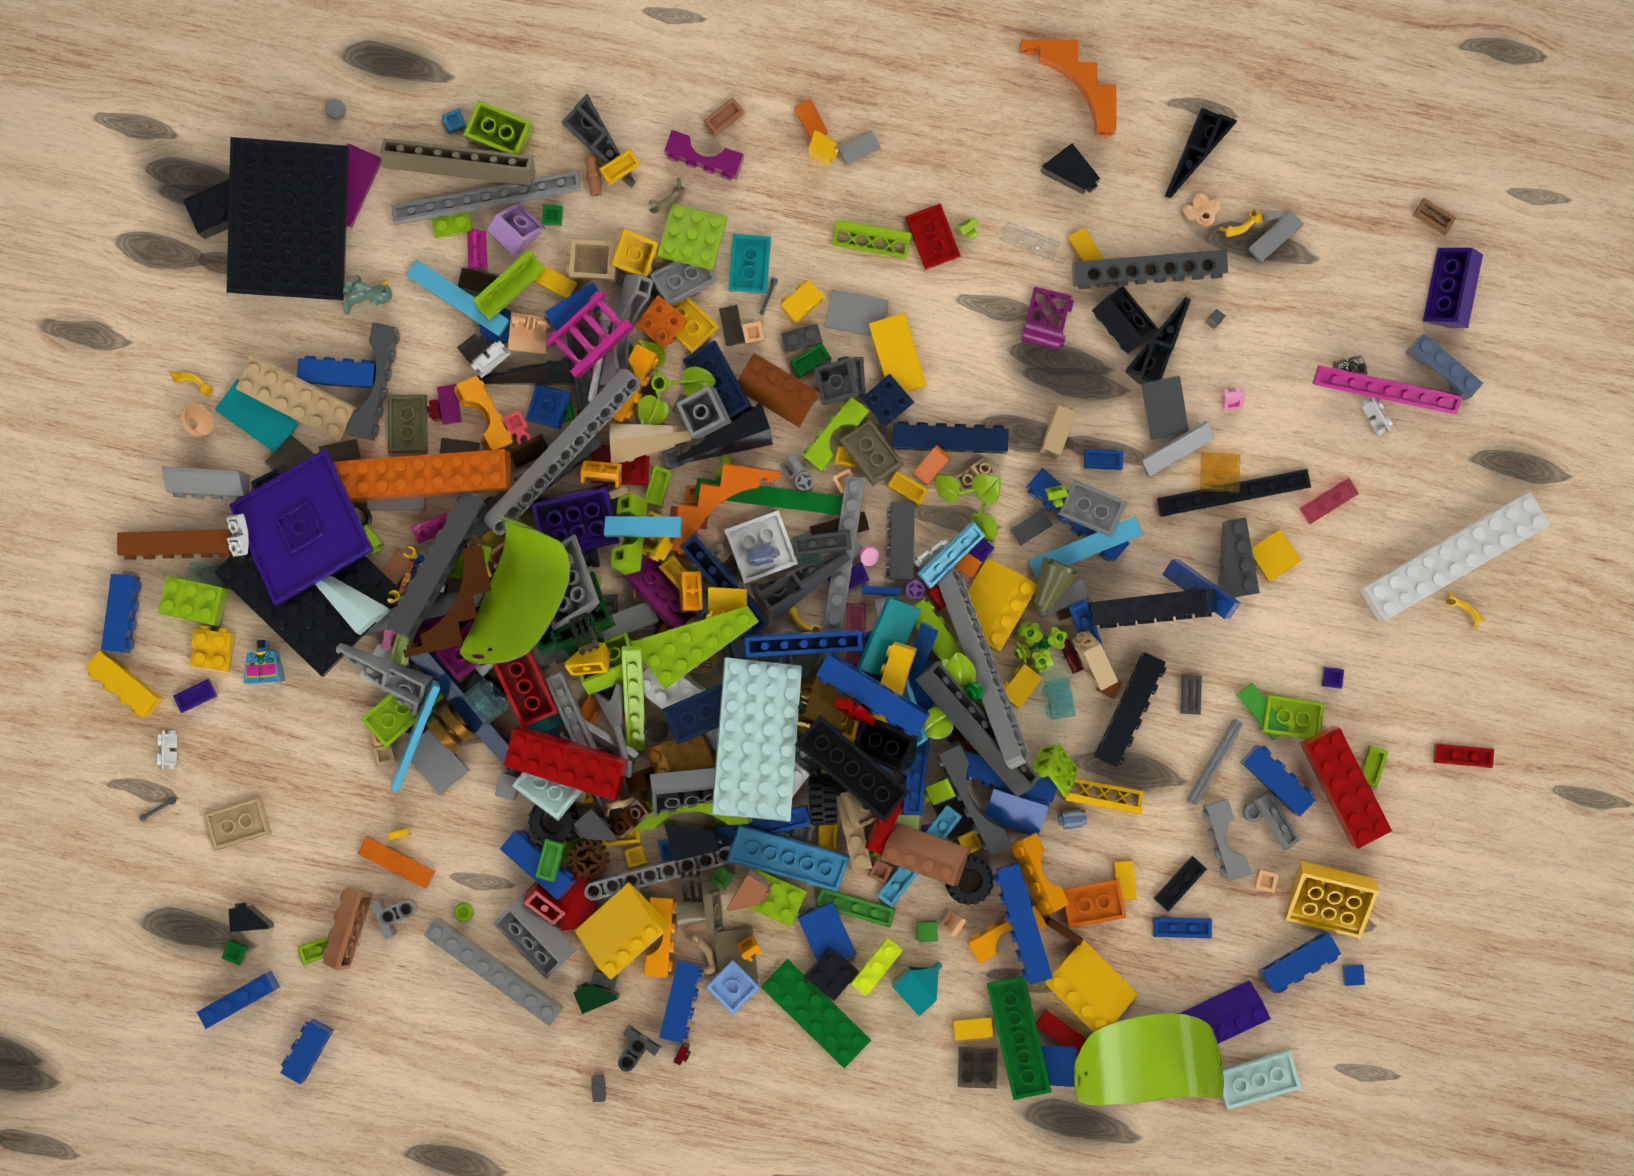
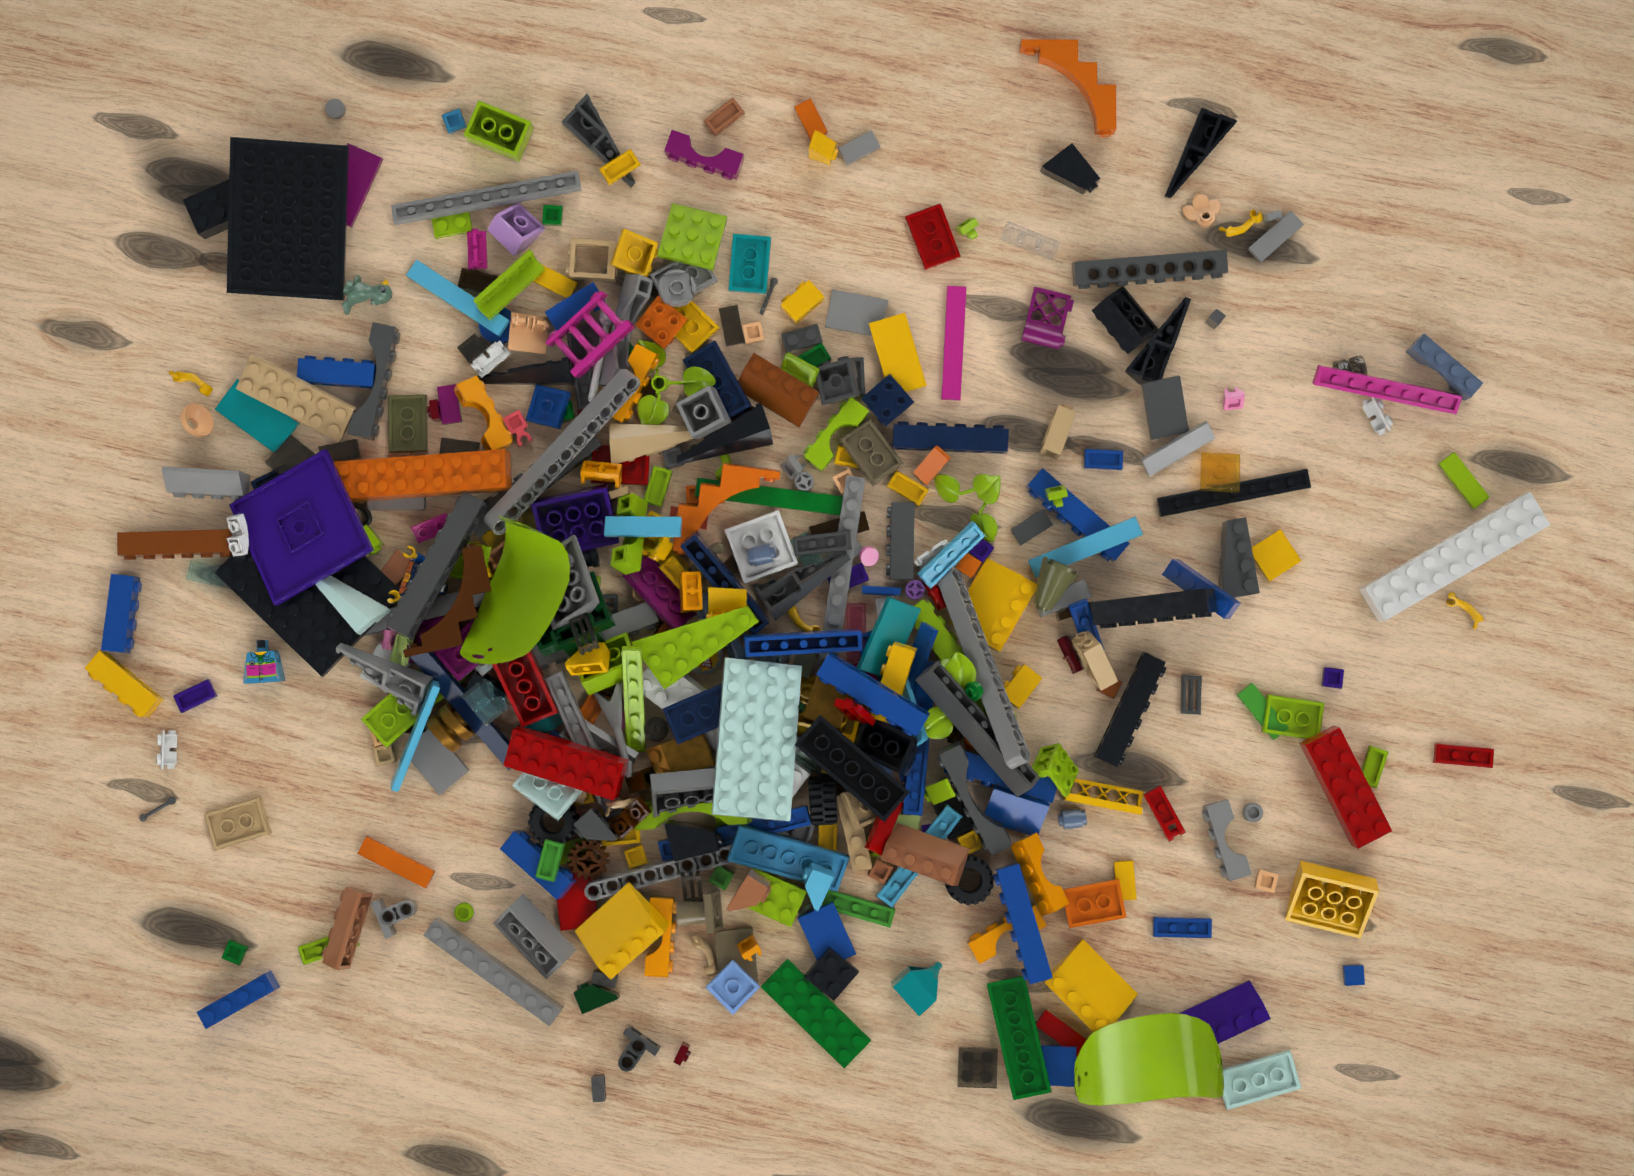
lime brick [158,576,229,626] -> none
yellow plate [190,625,236,672] -> none
black slope [228,902,274,932] -> none
blue brick [280,1018,334,1084] -> none
dark tan brick [379,138,536,186] -> none
yellow tile [388,827,412,840] -> none
light grey brick [495,770,519,801] -> none
dark brown tile [508,434,549,468] -> none
red slope [524,881,566,926] -> none
nougat pin [585,156,602,197] -> none
dark tan piece [649,178,685,214] -> none
blue brick [659,959,704,1043] -> none
lime fence [832,219,911,259] -> none
neon yellow brick [851,936,903,996] -> none
bright green tile [917,921,938,942] -> none
light nougat plate [939,910,966,937] -> none
yellow tile [953,1017,993,1041] -> none
tan slope [954,456,997,491] -> none
lime plant [1014,620,1068,673] -> none
clear light blue brick [1042,678,1076,720] -> none
reddish brown tile [1045,917,1083,946] -> none
light grey tile [1058,480,1128,538] -> none
yellow tile [1067,227,1104,261] -> none
black tile [1153,856,1207,912] -> none
light grey axle [1187,719,1243,805] -> none
blue brick [1240,745,1316,817] -> none
light grey tile [1254,790,1300,851] -> none
blue brick [1259,931,1342,993] -> none
clear pink tile [1299,478,1359,524] -> none
medium nougat tile [1412,198,1456,235] -> none
dark purple slope [1423,247,1483,328] -> none
none -> light grey tile [658,269,696,307]
none -> lime tile [780,352,820,387]
none -> medium azure slope [802,862,834,911]
none -> dark pink tile [941,286,966,401]
none -> red plate [1143,785,1186,842]
none -> lime tile [1438,452,1490,509]

